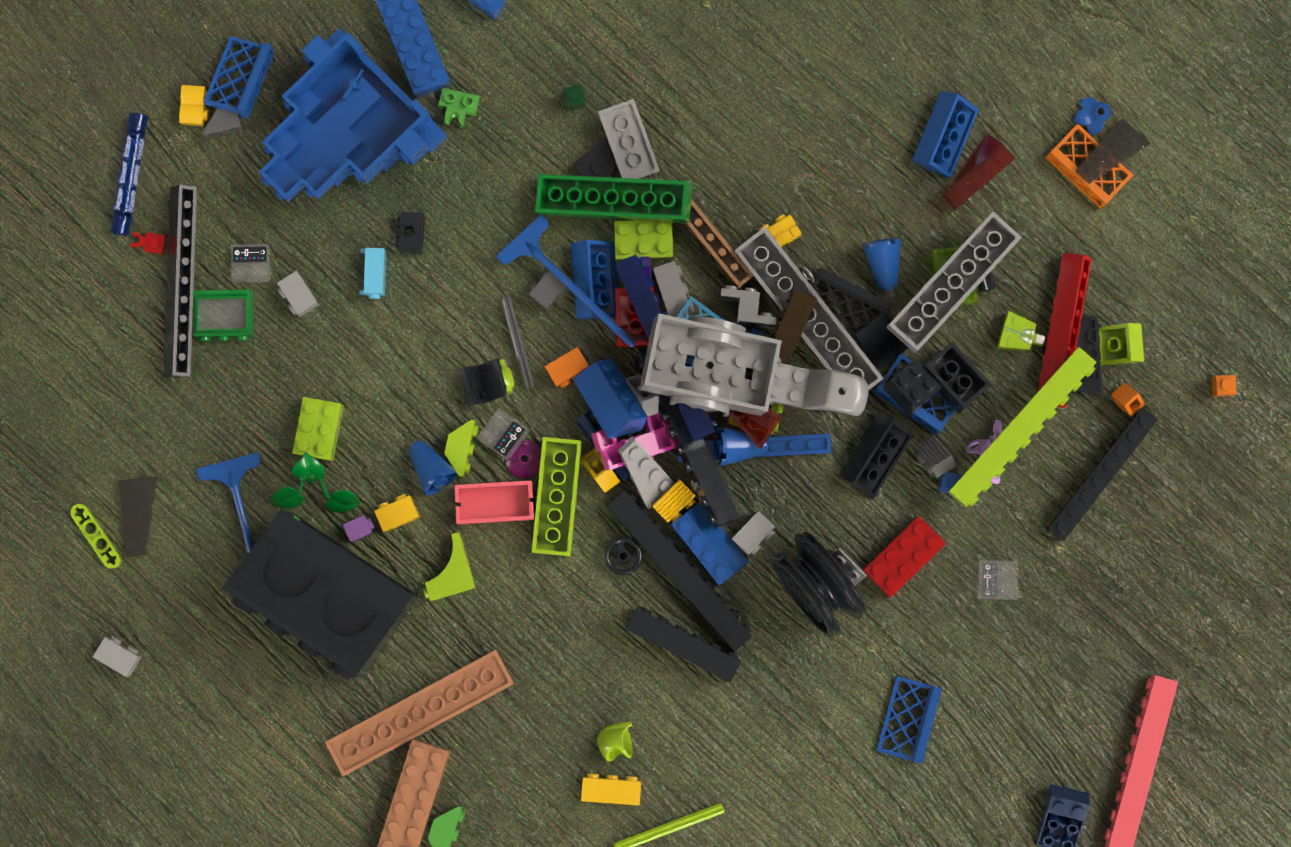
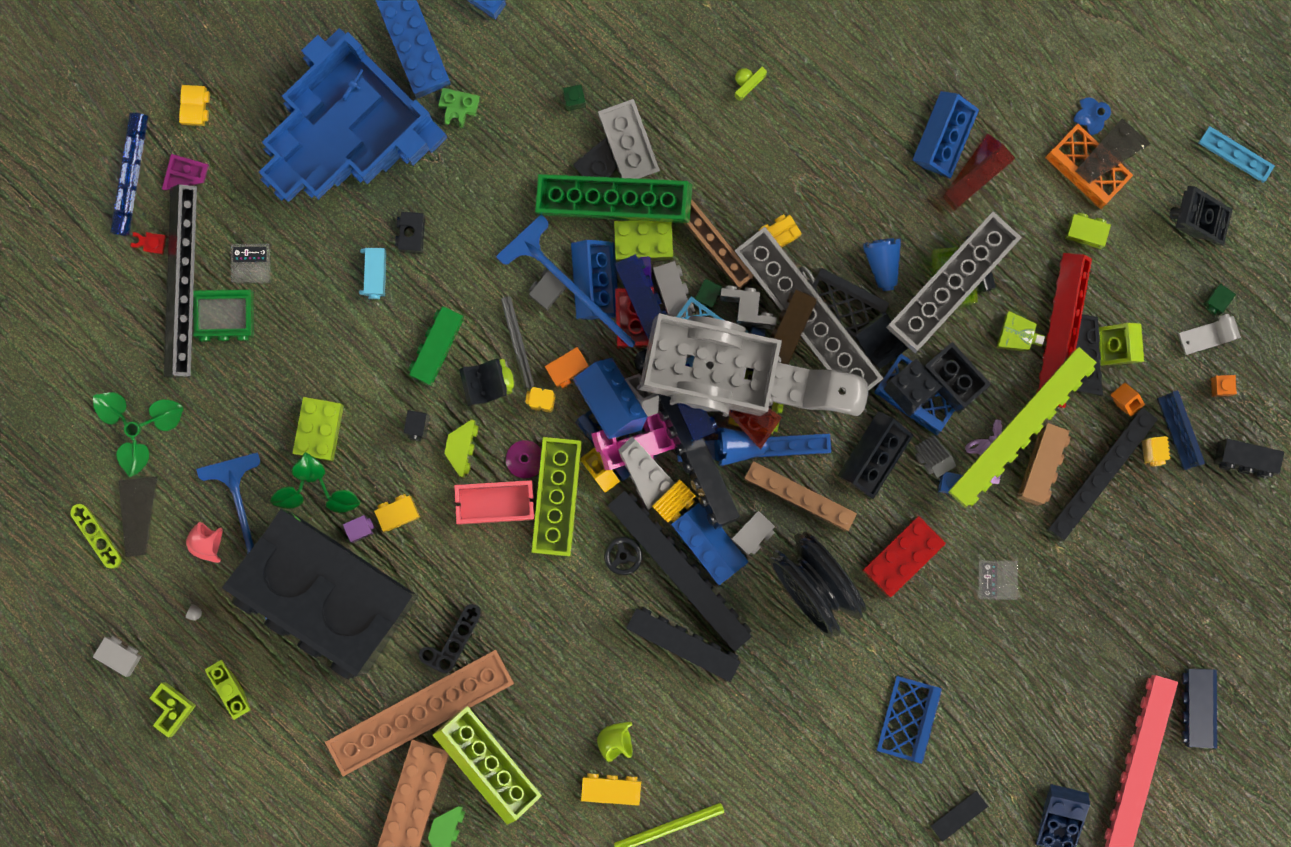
dark grey slope [203,103,244,139] -> none
blue fence [204,36,275,119] -> none
light grey brick [277,270,319,317] -> none
blue cone [409,441,457,495] -> none
lime arch [423,532,476,601] -> none
clear plate [476,408,530,461] -> none
light grey hinge [832,548,867,585] -> none
none -> green plant [93,392,184,477]
none -> lime brick [149,682,196,738]
none -> magenta wing [162,154,209,190]
none -> light grey hinge [185,604,202,621]
none -> coral piece [186,522,223,563]
none -> lime slope [205,660,251,720]
none -> black brick [404,410,430,442]
none -> green brick [408,306,464,386]
none -> black beam [419,604,482,673]
none -> lime brick [433,706,542,825]
none -> yellow brick [525,387,555,413]
none -> dark green brick [695,279,722,310]
none -> lime tile [735,66,767,101]
none -> medium nougat brick [744,461,857,532]
none -> black tile [930,791,989,842]
none -> medium nougat brick [1017,423,1071,506]
none -> lime brick [1065,213,1111,249]
none -> yellow brick [1142,436,1171,467]
none -> dark blue fence [1157,390,1205,470]
none -> black brick [1170,186,1233,246]
none -> light grey door [1178,314,1241,355]
none -> dark blue slope [1182,668,1217,748]
none -> dark azure plate [1198,126,1275,183]
none -> dark green brick [1203,283,1236,315]
none -> black brick [1214,438,1284,479]

